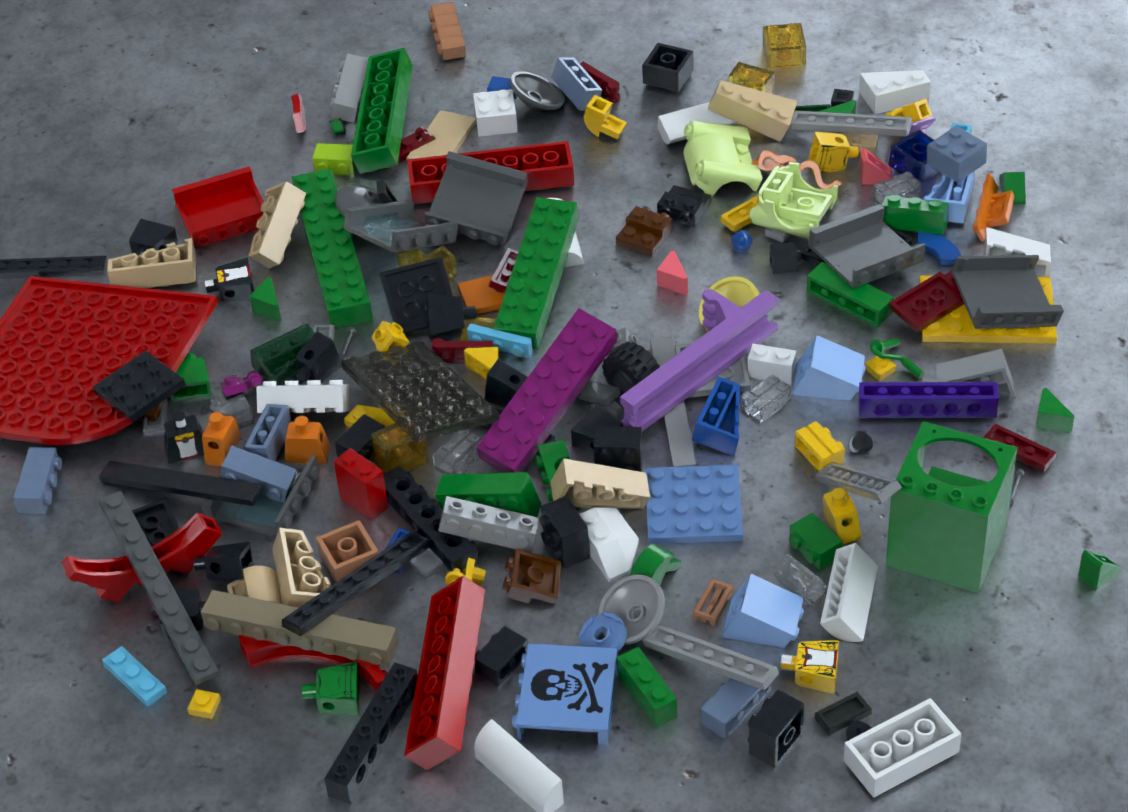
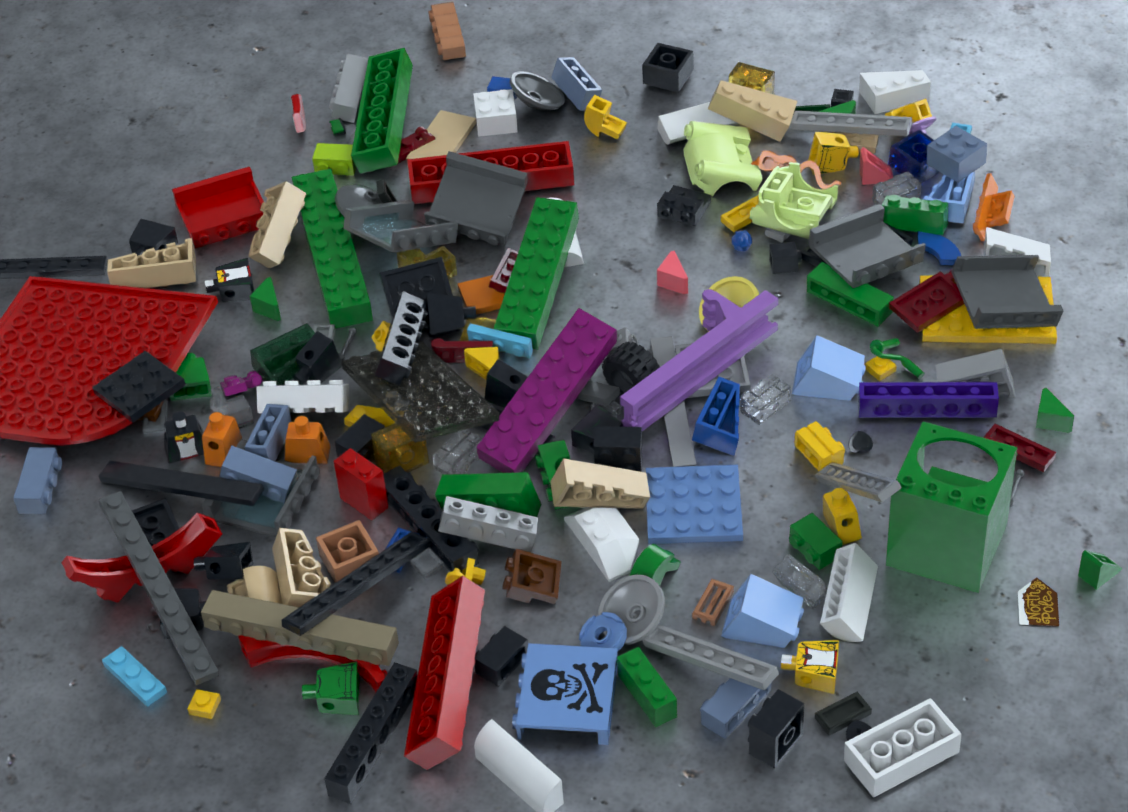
black brick [539,496,590,569] -> none
dark red plate [580,61,620,103] -> none
reddish brown plate [616,206,673,256] -> none
white brick [748,344,796,385] -> none
clear yellow brick [763,23,807,68] -> none
green slope [999,172,1026,205] -> none
none -> black brick [374,291,428,386]
none -> sticker [1018,578,1059,626]

